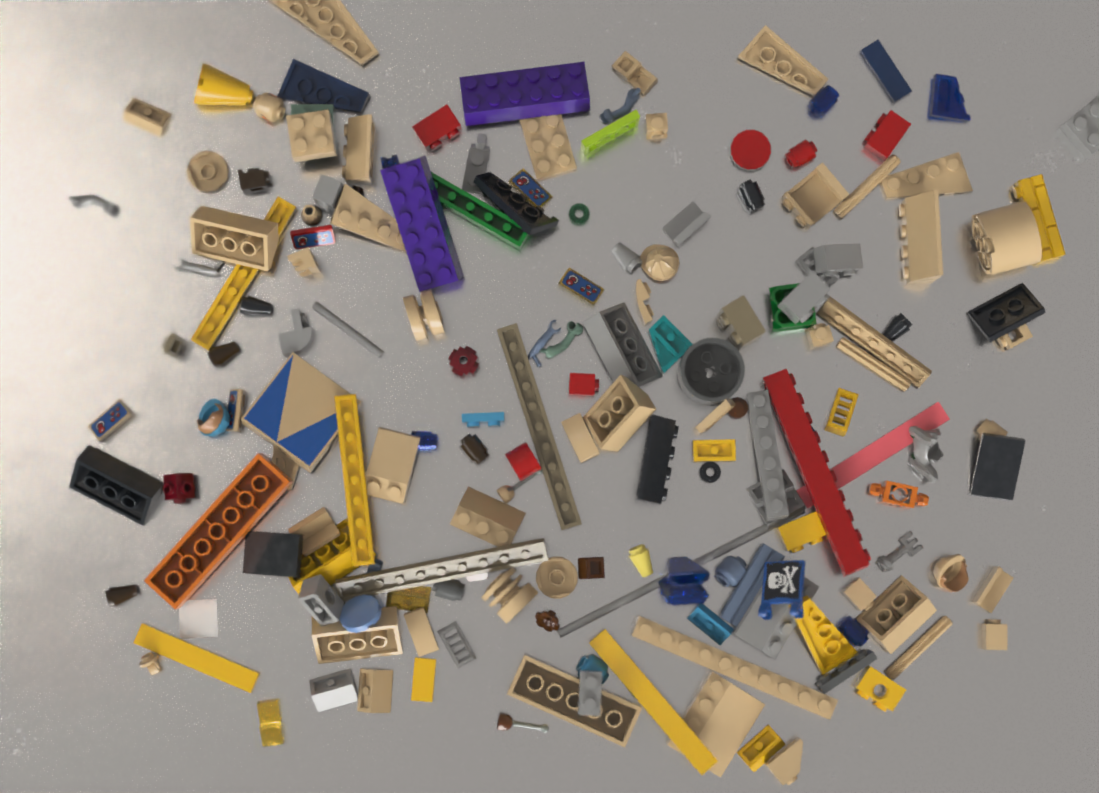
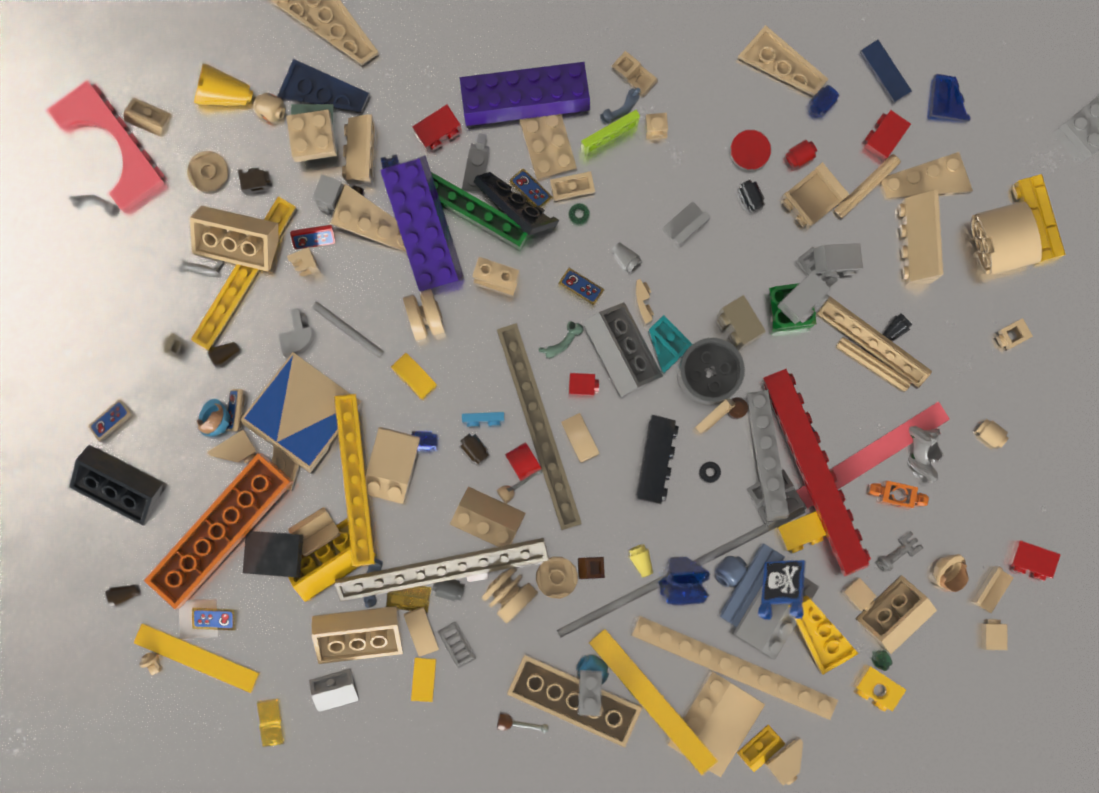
dark red brick [163,473,195,504] -> none
black cone [240,295,272,316] -> none
light grey brick [298,575,344,626] -> none
tan cone [301,204,322,225] -> none
medium blue tile [339,595,382,633] -> none
tan panel [357,668,393,713] -> none
dark red brick [448,346,480,377] -> none
sand blue piece [528,320,561,367] -> none
reddish brown plant [535,610,560,632] -> none
tan slope [583,375,656,452] -> none
tan piece [640,244,680,281] -> none
dark azure plate [687,603,734,645] -> none
yellow plate [692,439,736,462] -> none
tan brick [805,323,834,349] -> none
dark grey plate [816,649,878,694] -> none
yellow slope [824,388,859,436] -> none
clear blue brick [838,615,869,647] -> none
tan axle [885,616,953,680] -> none
black tile [968,283,1045,342] -> none
black tile [970,433,1025,500] -> none
none -> coral arch [47,80,165,213]
none -> slope [192,607,236,631]
none -> tan slope [207,430,259,464]
none -> yellow slope [390,353,437,399]
none -> tan panel [472,257,520,296]
none -> tan plate [550,171,595,201]
none -> clear green plate [873,650,892,671]
none -> red brick [1008,540,1061,581]

